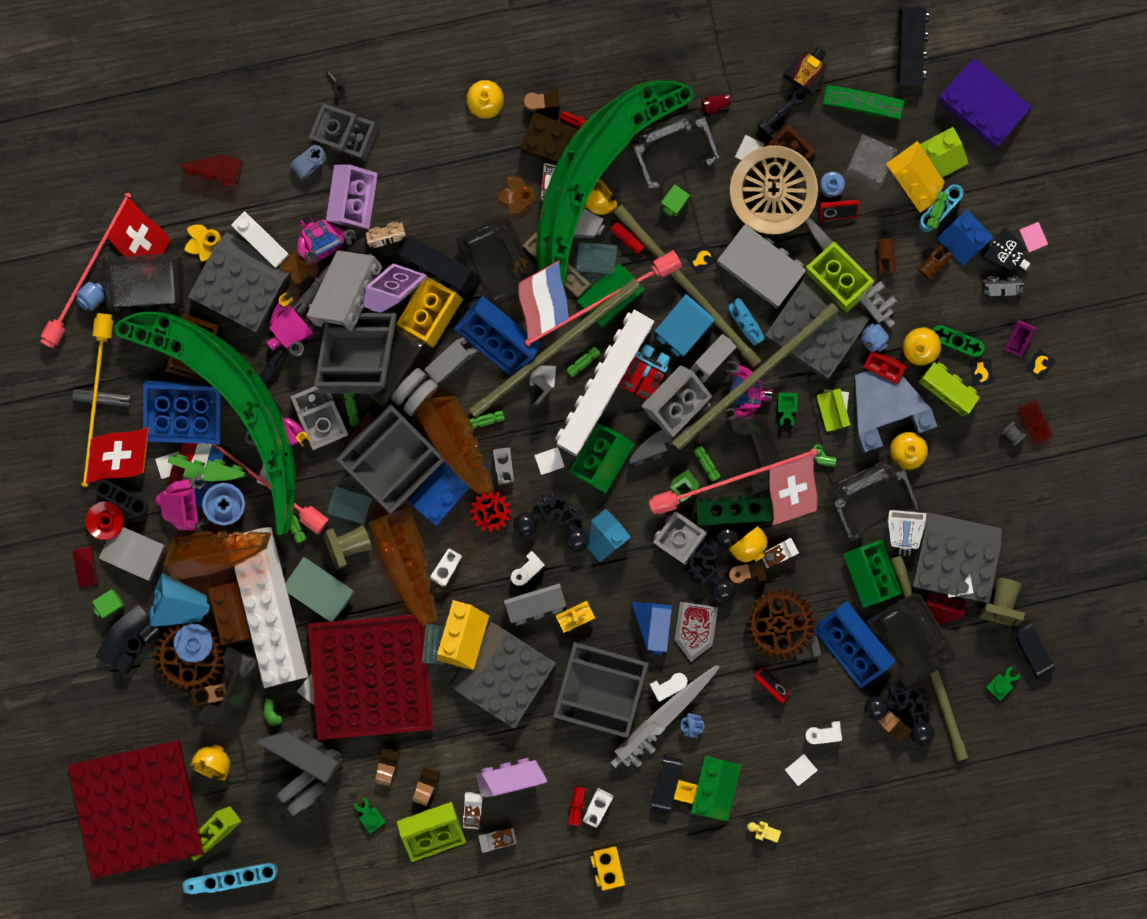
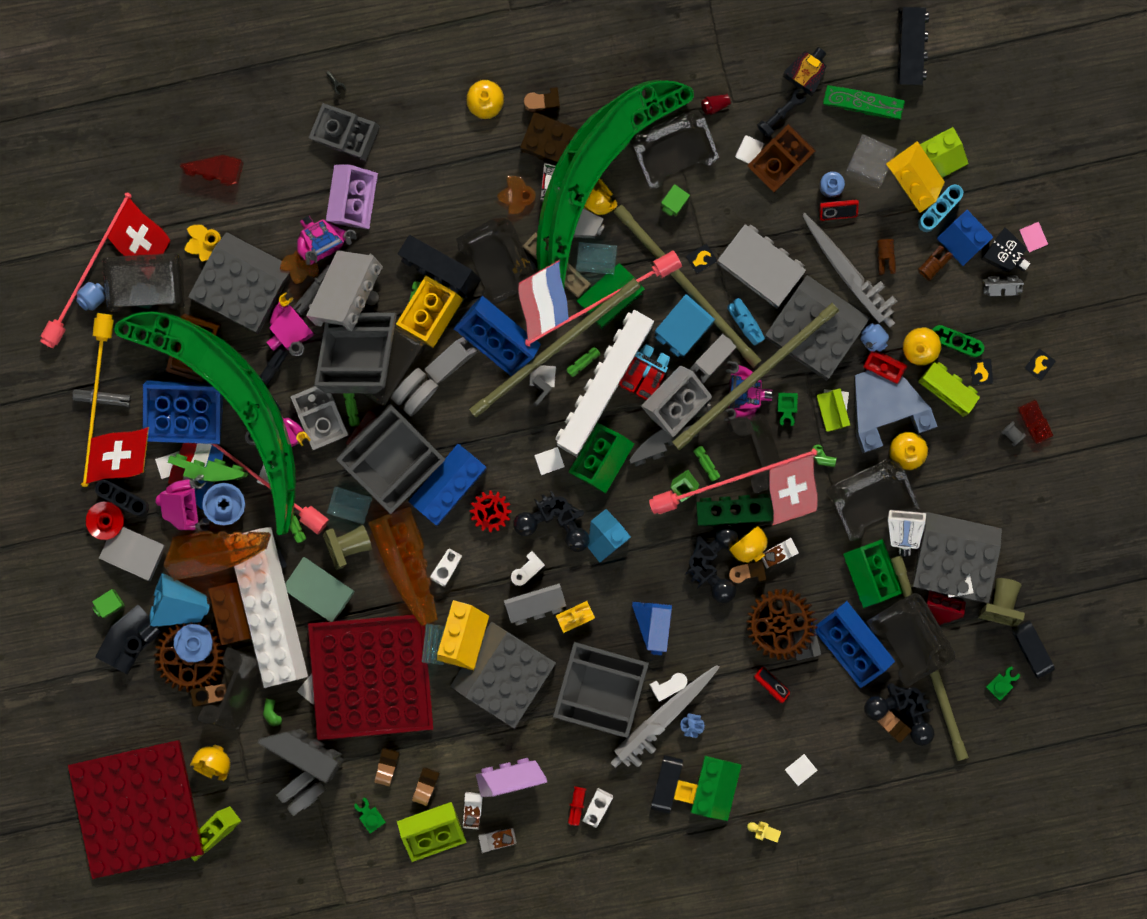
dark red slope [73,546,99,588] -> none
medium azure piece [182,863,278,894] -> none
white slope [232,211,289,268] -> none
sand blue piece [289,145,326,180] -> none
lavender slope [364,264,427,313] -> none
tan hinge [366,222,406,248] -> none
clear orange wedge [416,395,494,494] -> none
bright green axle [467,411,505,430] -> none
light grey leg [493,447,514,485] -> none
red axle [560,111,587,129] -> none
yellow brick [591,846,625,891] -> none
red axle [610,222,645,255] -> none
light grey plate [653,511,707,565] -> none
light grey tile [674,602,718,662] -> none
tan piece [730,146,818,234] -> none
white leg [805,721,842,744] -> none
lime slope [806,242,874,313] -> none
bright green axle [927,192,949,229] -> none
dark purple slope [937,58,1032,150] -> none
magenta slope [1004,320,1037,357] -> none

